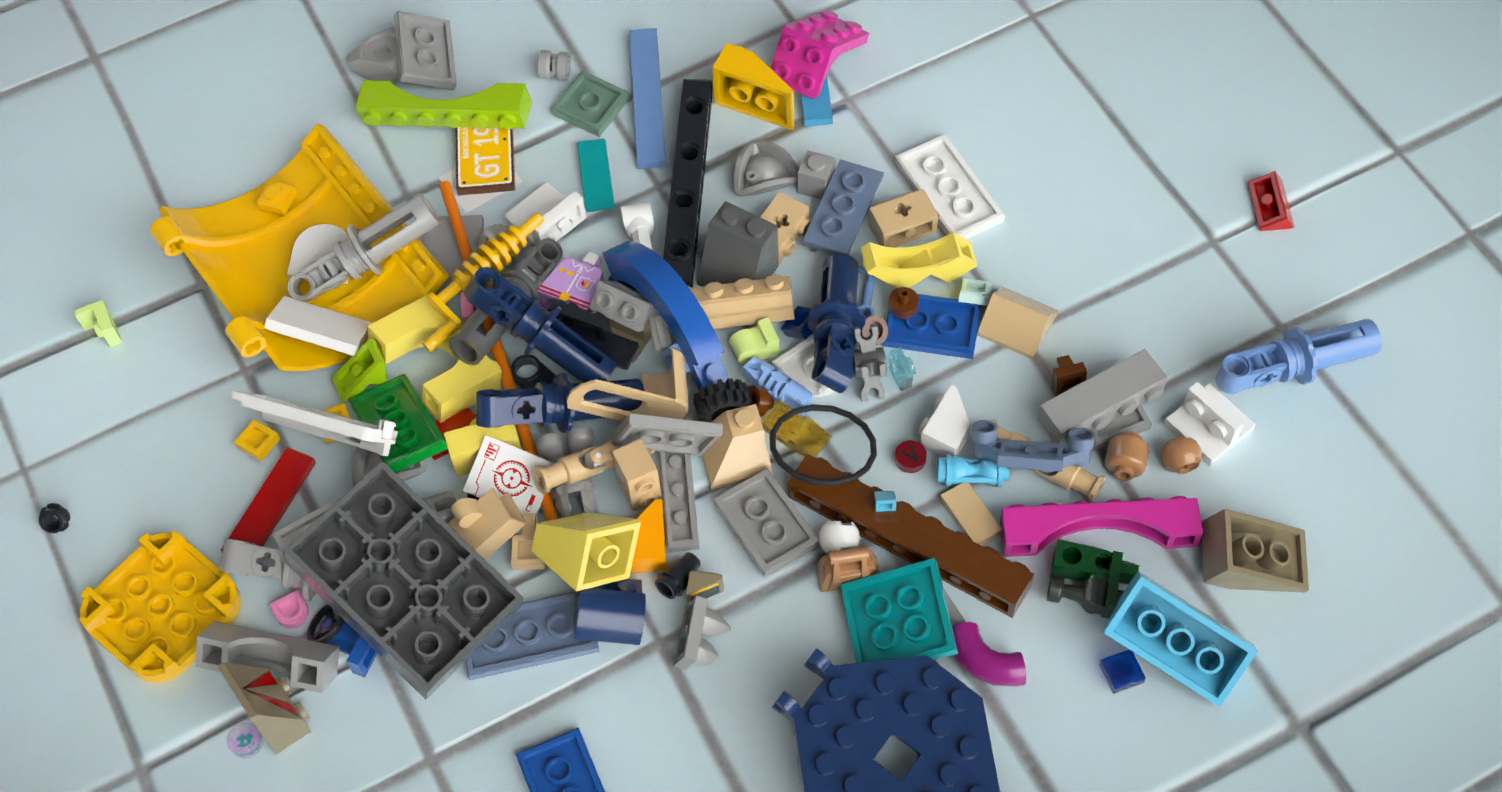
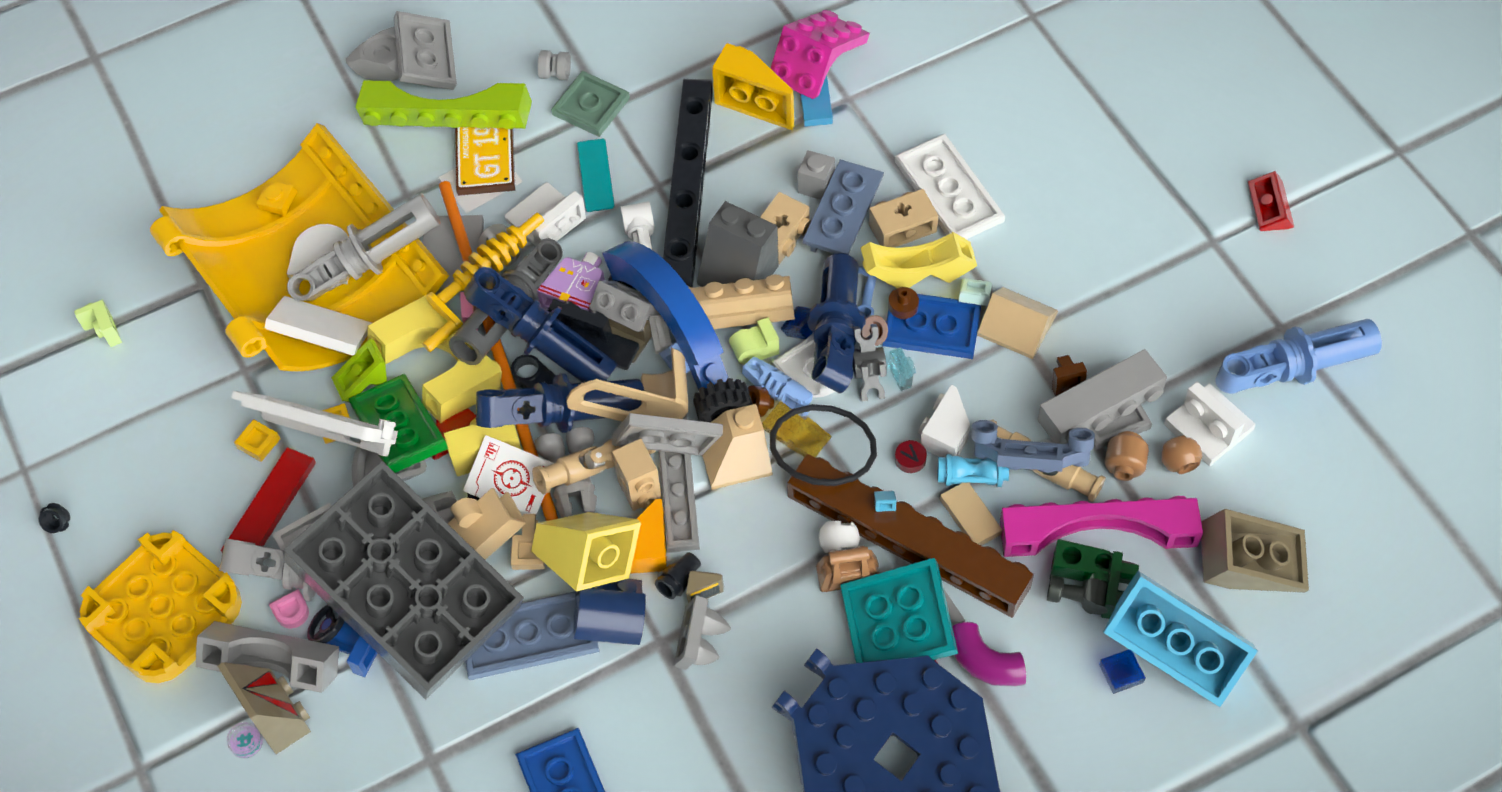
medium blue tile [629,28,667,169] -> none
light grey plate [713,468,819,577] -> none
light grey hat [734,141,799,196] -> none

